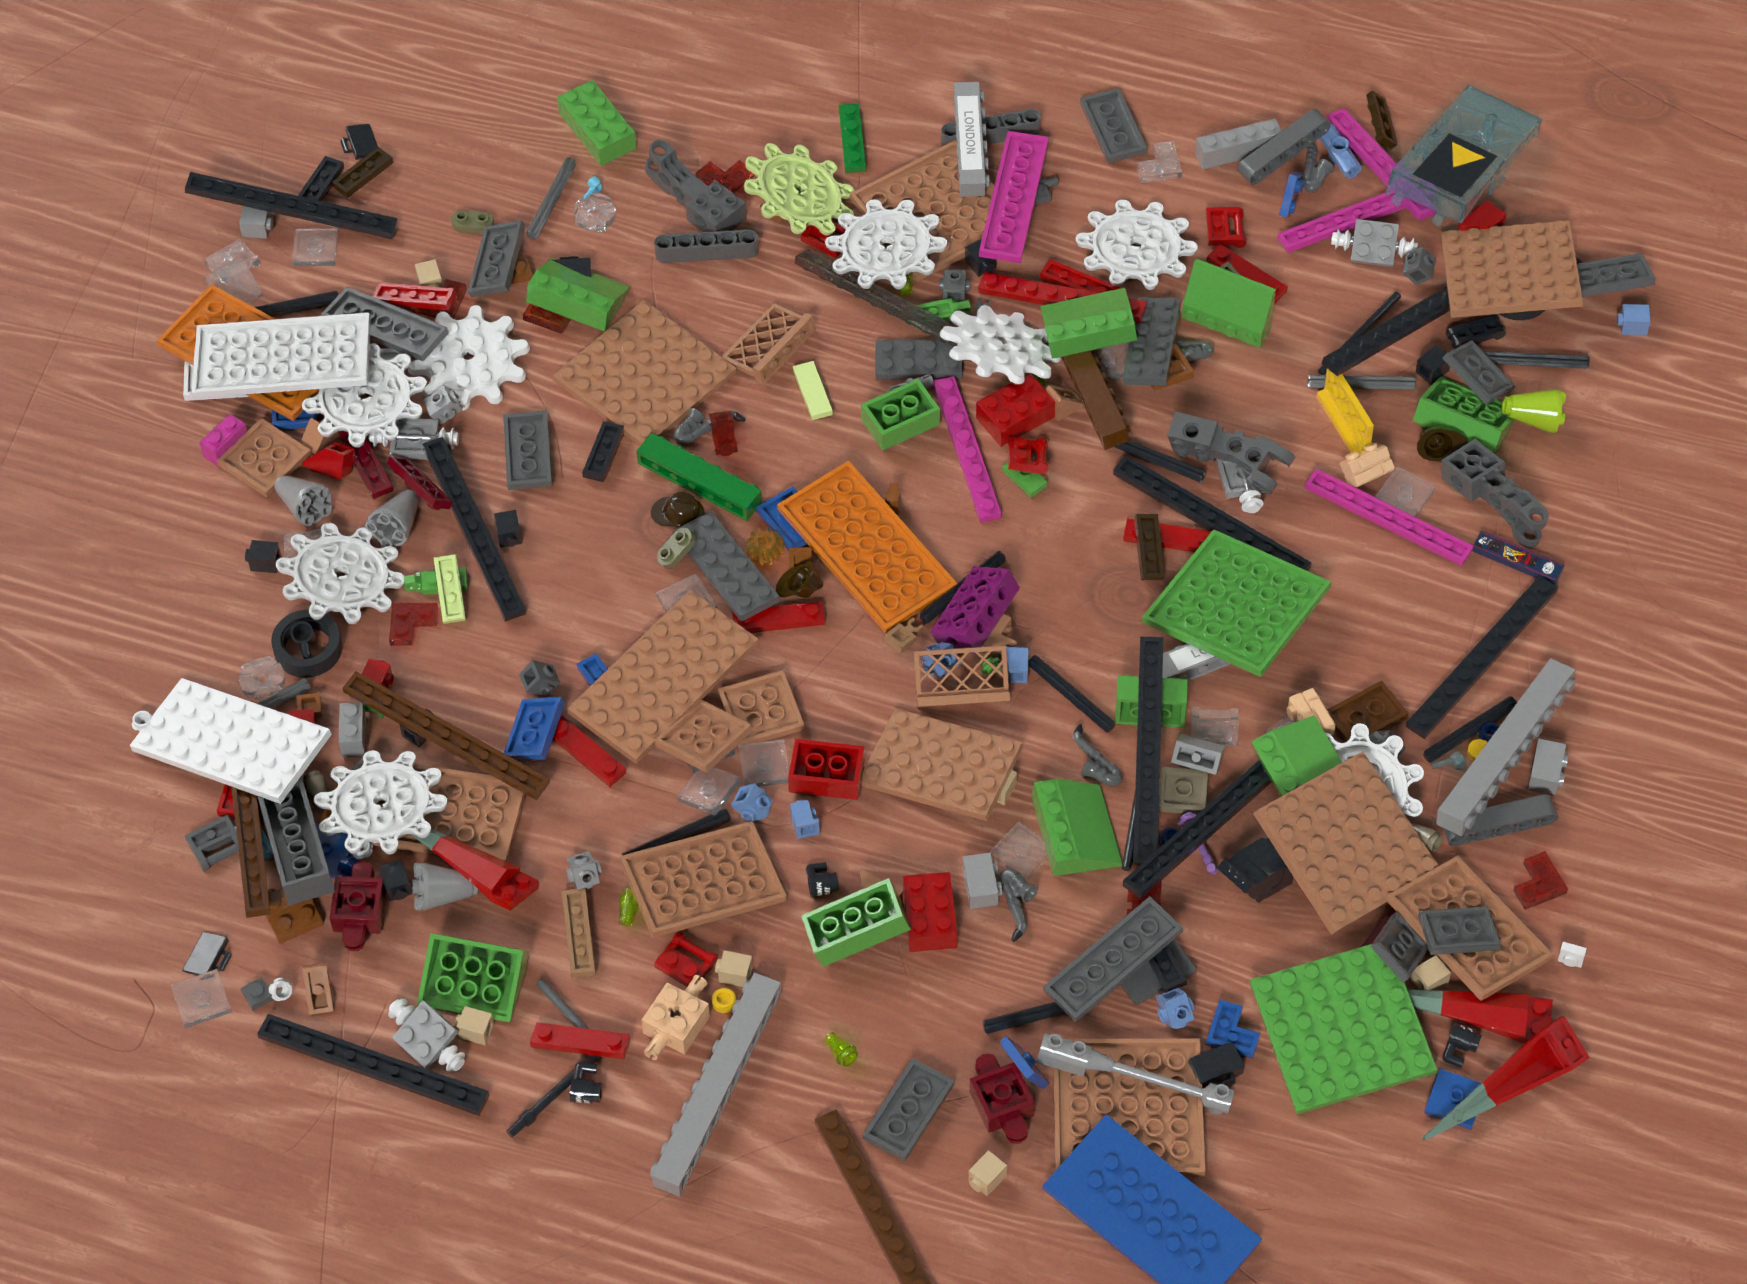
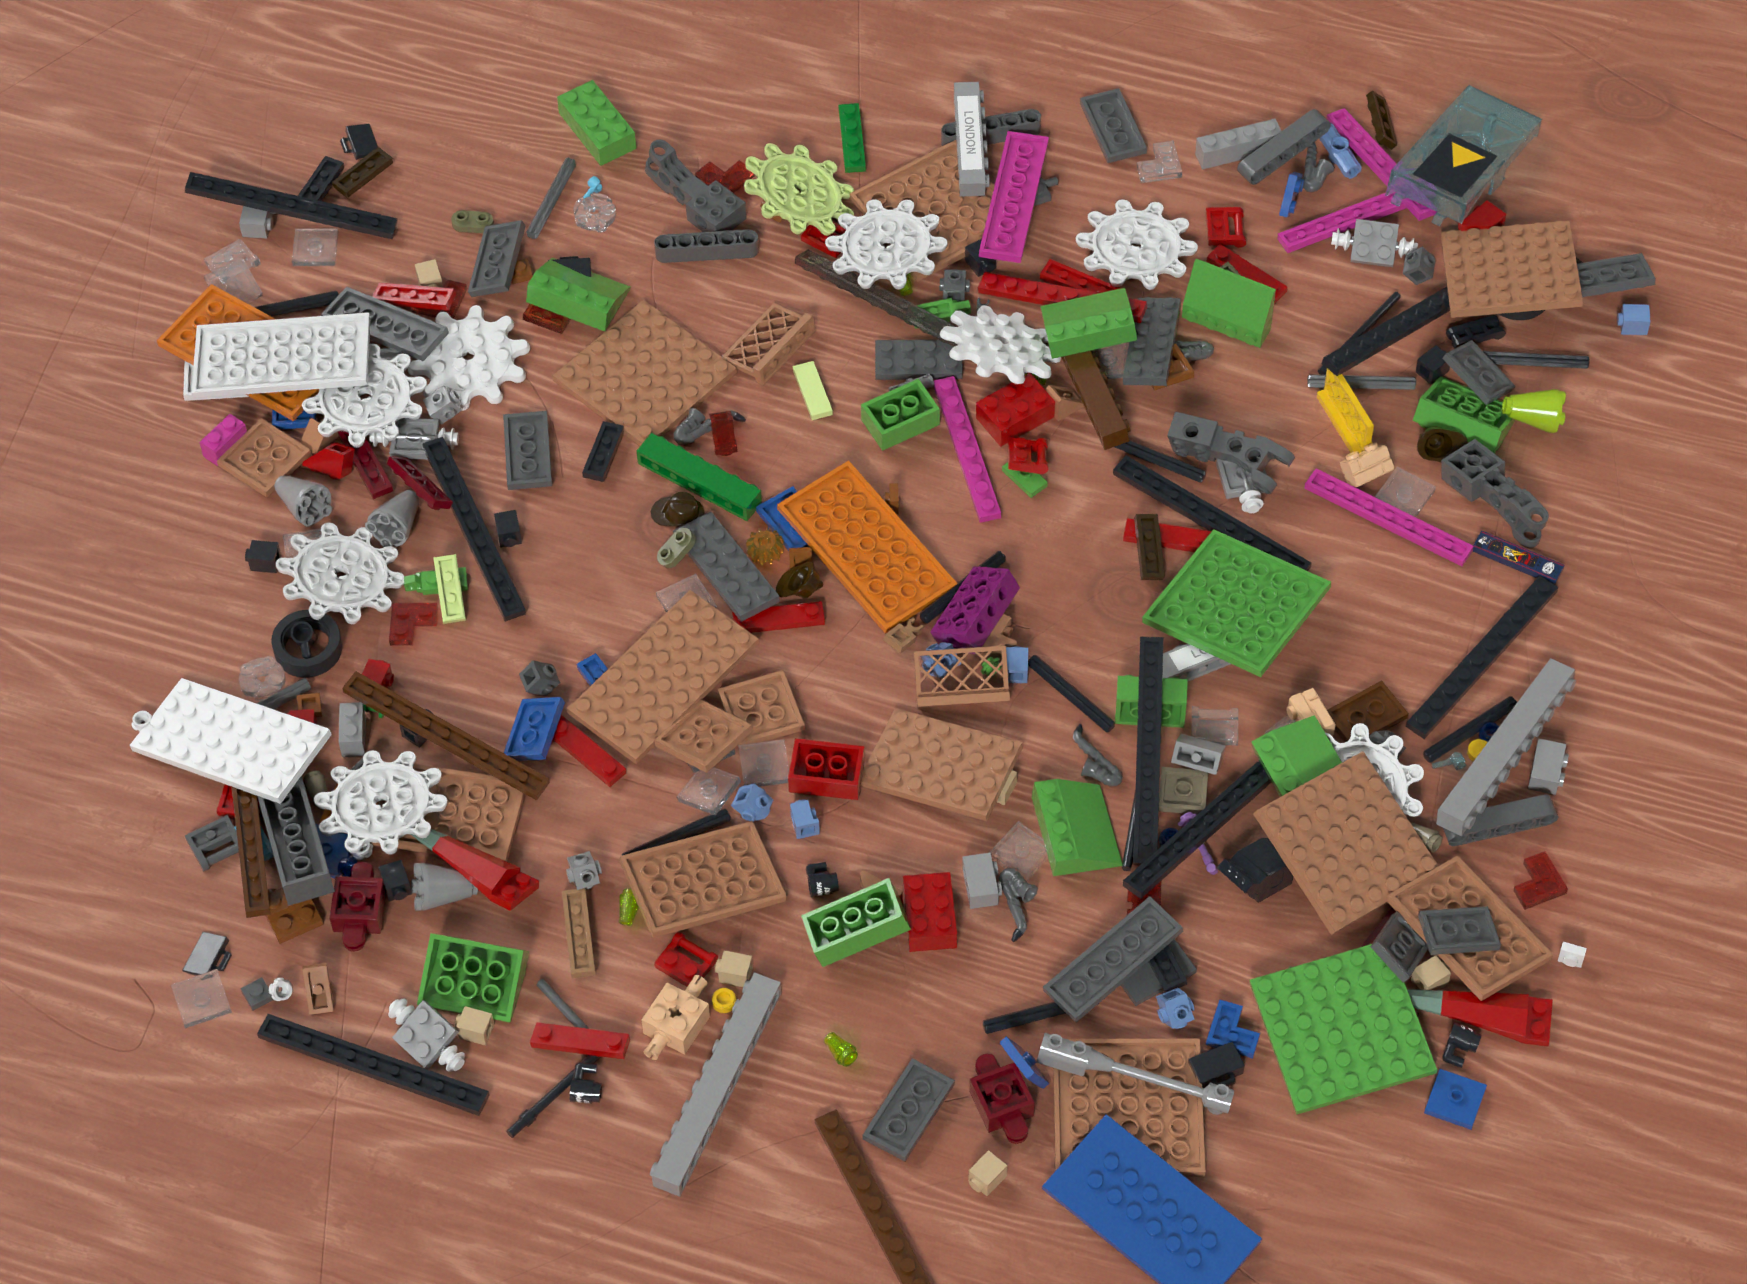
red plate [1422,1016,1590,1140] -> none

